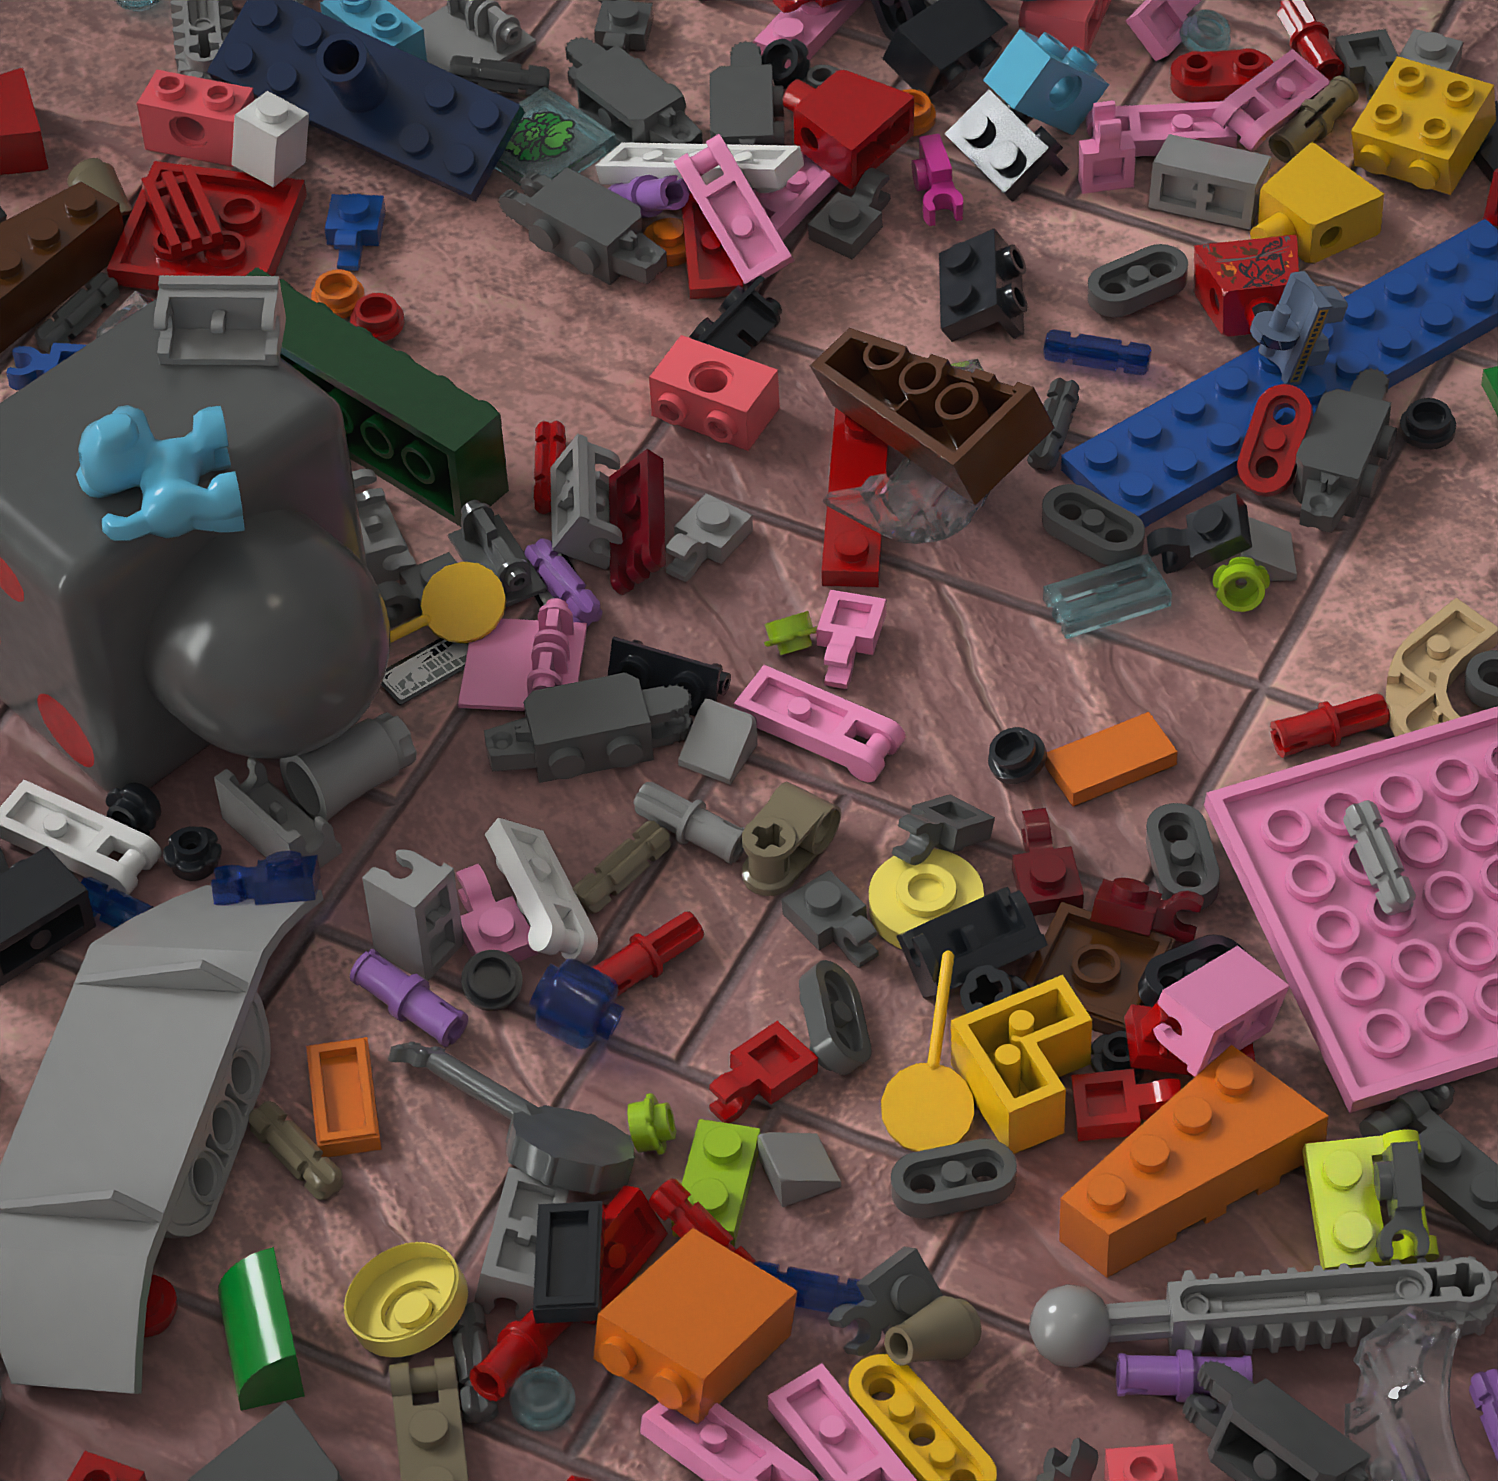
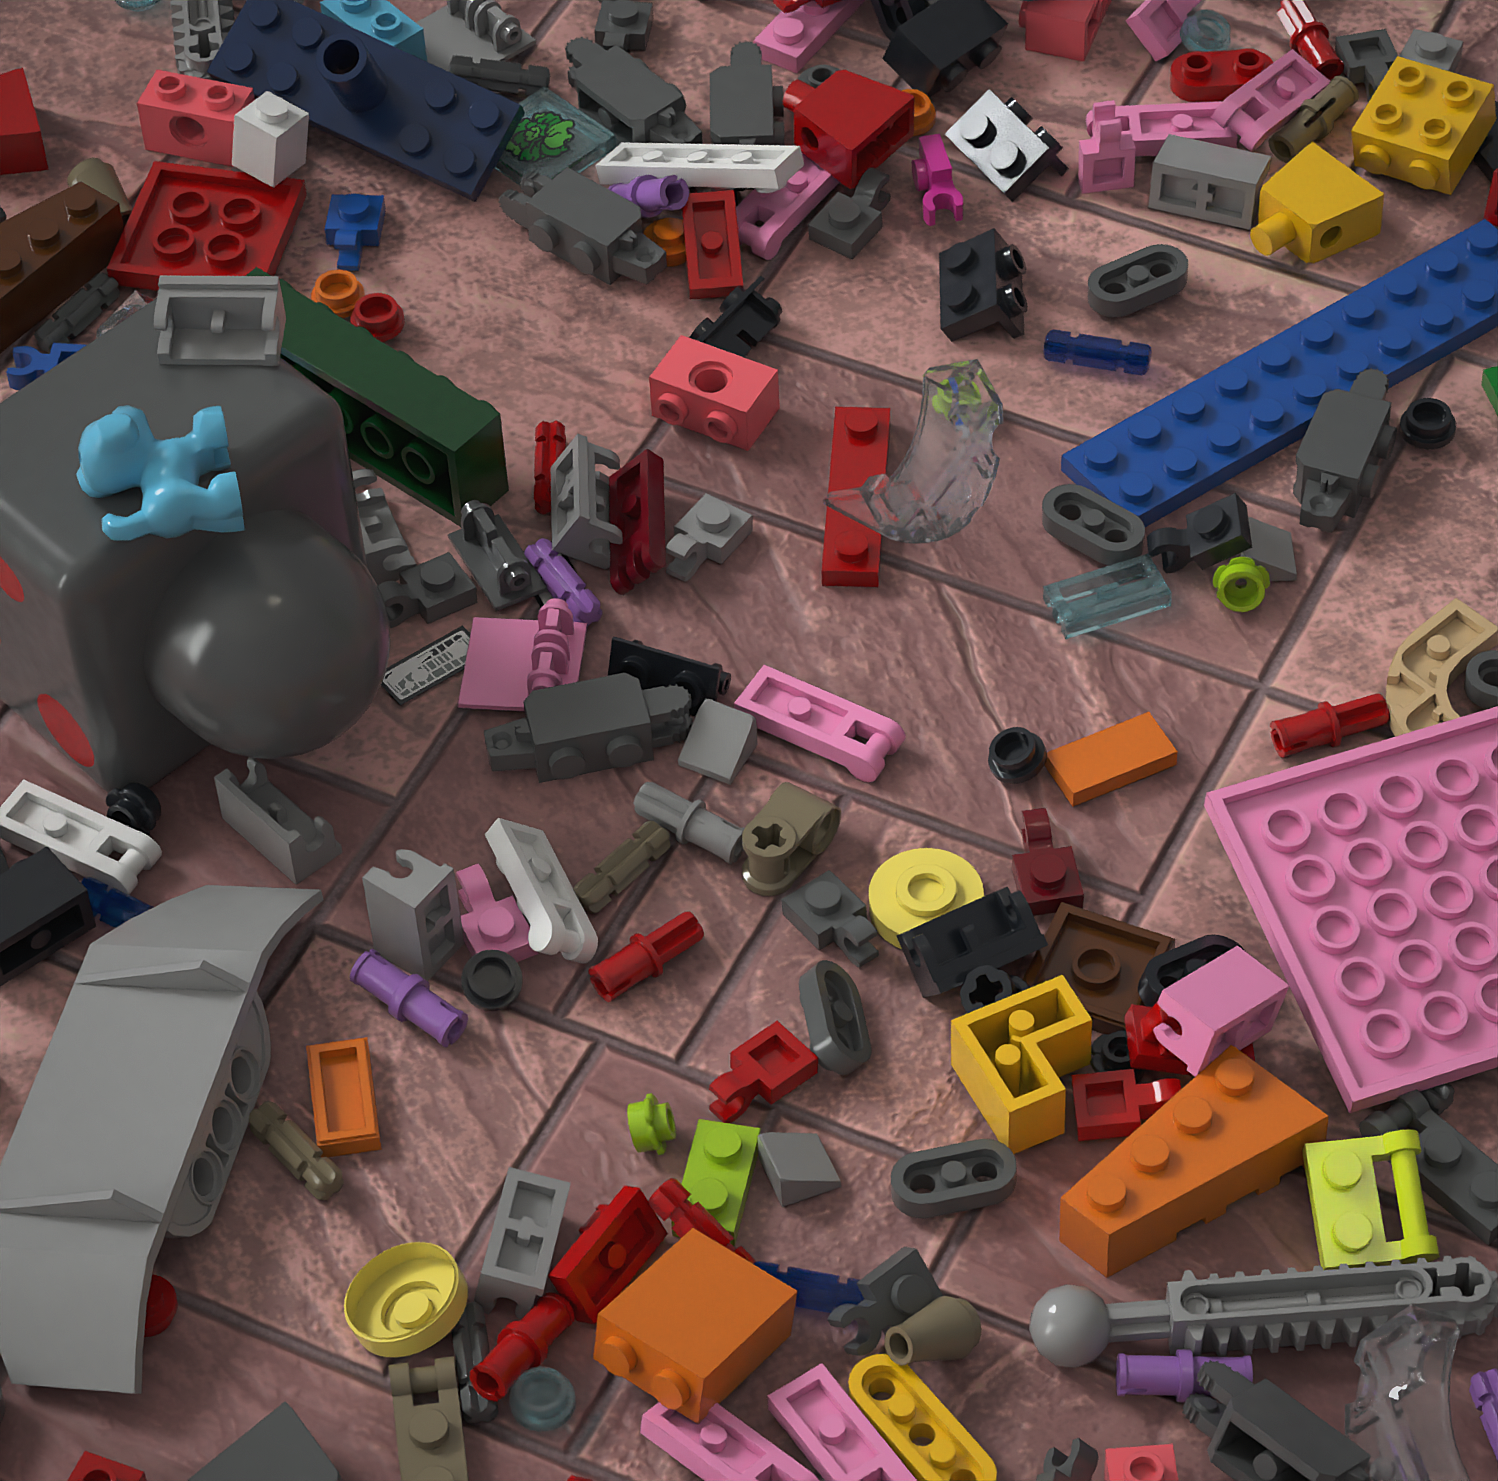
red tile [141,164,224,259] -> none
black plate [163,826,222,881] -> none
clear blue plate [211,851,321,905] -> none
green brick [217,1247,305,1411] -> none
light grey plant [279,712,417,821] -> none
dark grey piece [388,1041,635,1194] -> none
yellow piece [390,562,506,644] -> none
clear blue head [529,959,625,1049] -> none
black tile [533,1201,605,1324] -> none
bright pink plate [673,134,795,288] -> none
black plate [762,39,810,89] -> none
lime plate [764,611,818,655] -> none
reddish brown wedge [810,328,1055,506] -> none
bright pink plate [817,590,886,689] -> none
yellow piece [881,951,974,1152] -> none
dark grey plate [892,794,995,865] -> none
medium azure brick [983,29,1109,135] -> none
dark grey axle [1027,378,1080,471] -> none
dark red plate [1090,877,1205,943] -> none
dark grey plate [1146,803,1220,912] -> none
red torso [1193,235,1299,337] -> none
red plate [1237,384,1314,497] -> none
sand blue hips [1250,271,1348,385] -> none
light grey axle [1343,800,1416,915] -> none
dark grey plate [1374,1141,1430,1261] -> none

